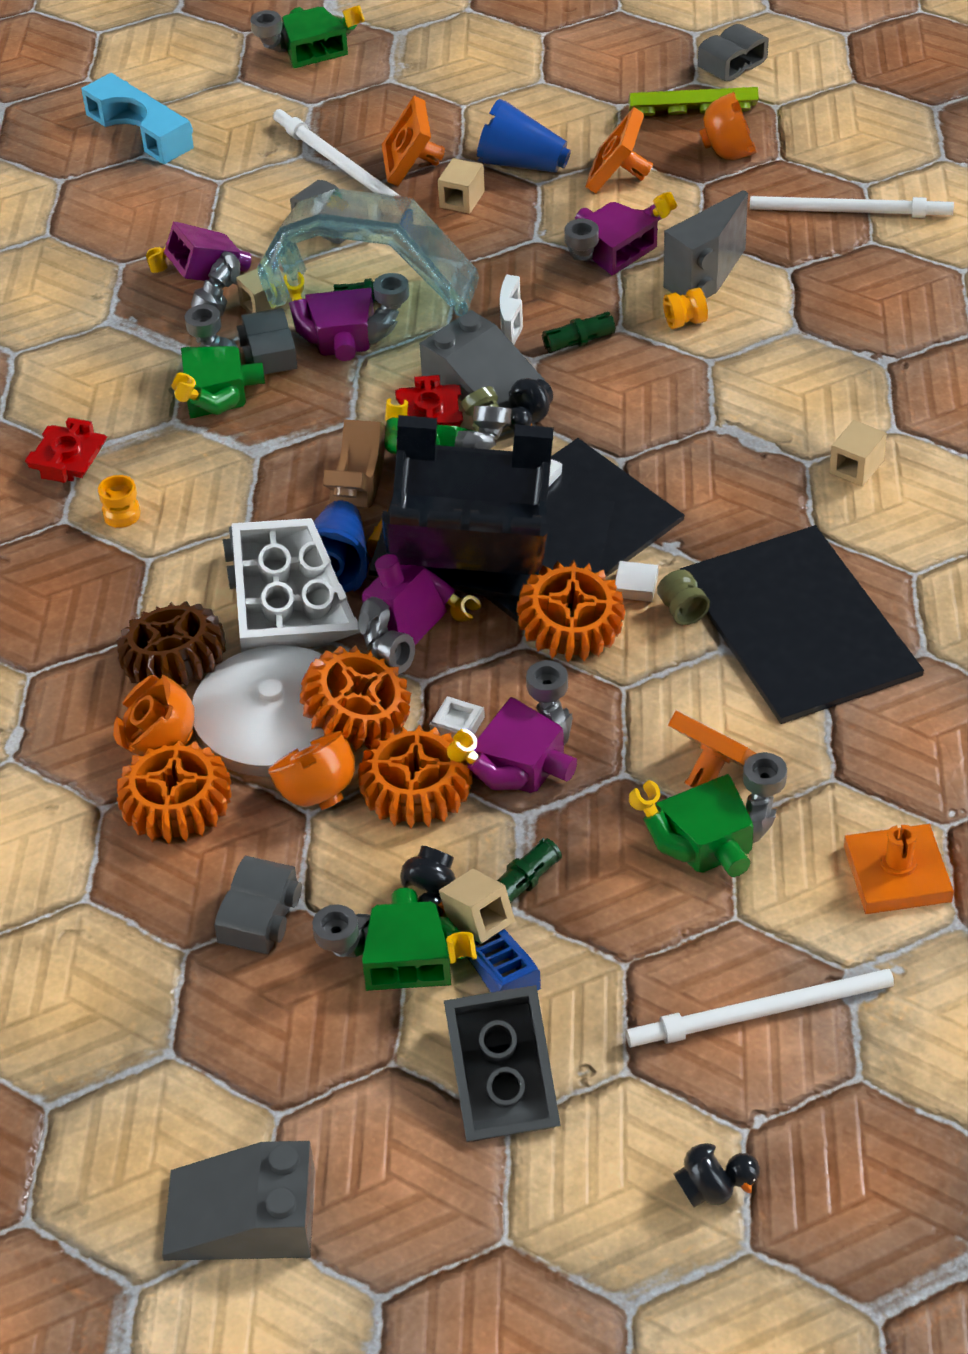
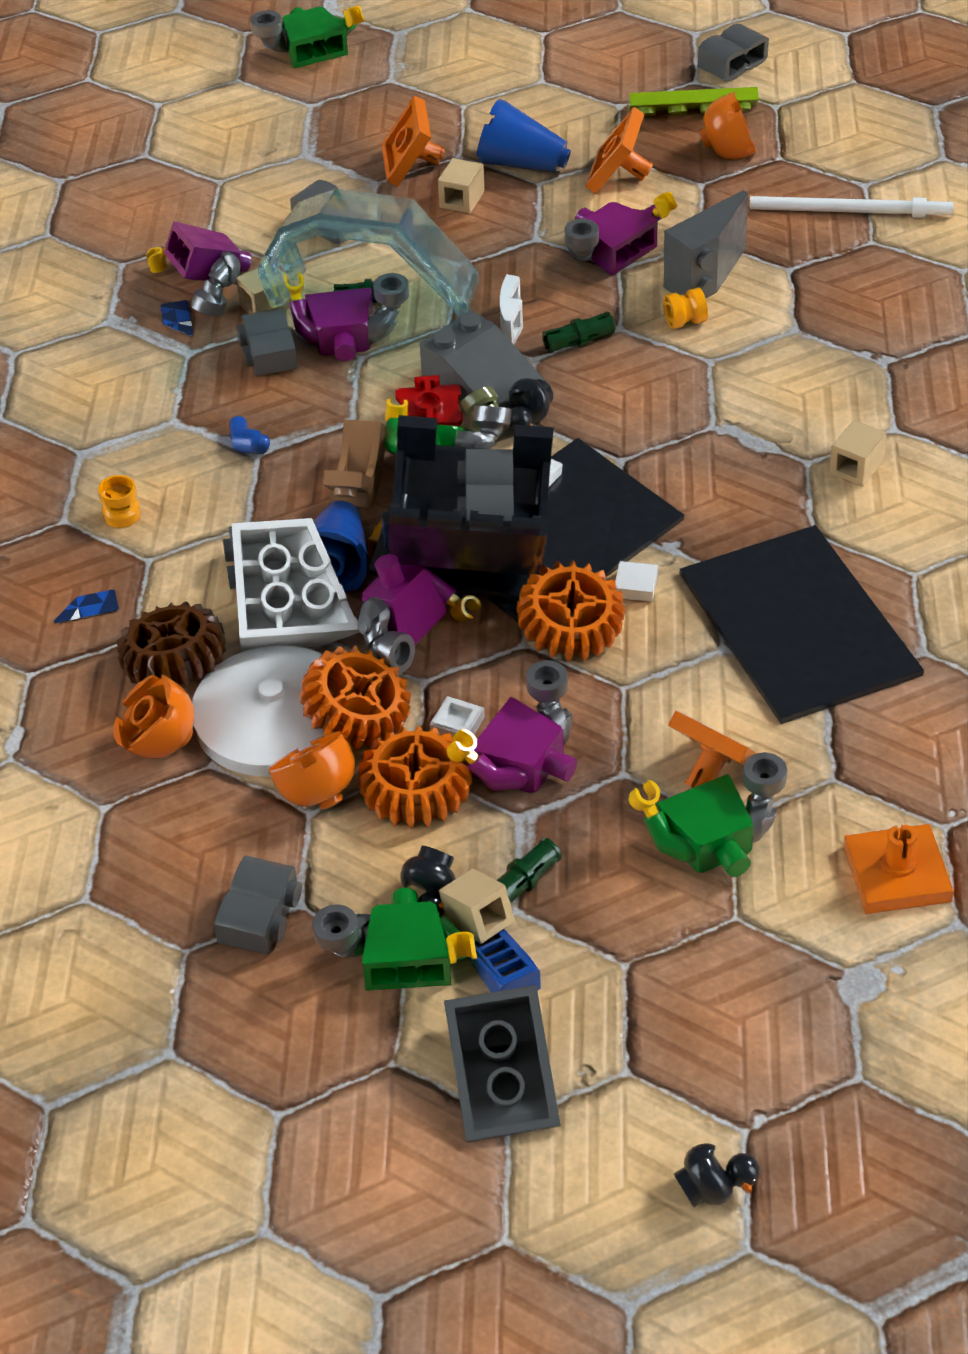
red piece [25,417,108,483] -> none
medium azure arch [81,73,194,164] -> none
orange gear [117,740,232,844] -> none
dark grey slope [162,1141,315,1261] -> none
green torso [171,304,265,419] -> none
white bar [273,109,401,206] -> none
white bar [625,969,894,1048] -> none
olive wheel [657,570,710,625] -> none
none -> sticker [54,590,119,623]
none -> dark blue sticker [160,300,193,336]
none -> blue arm [229,416,270,454]
none -> dark grey brick [457,449,514,527]

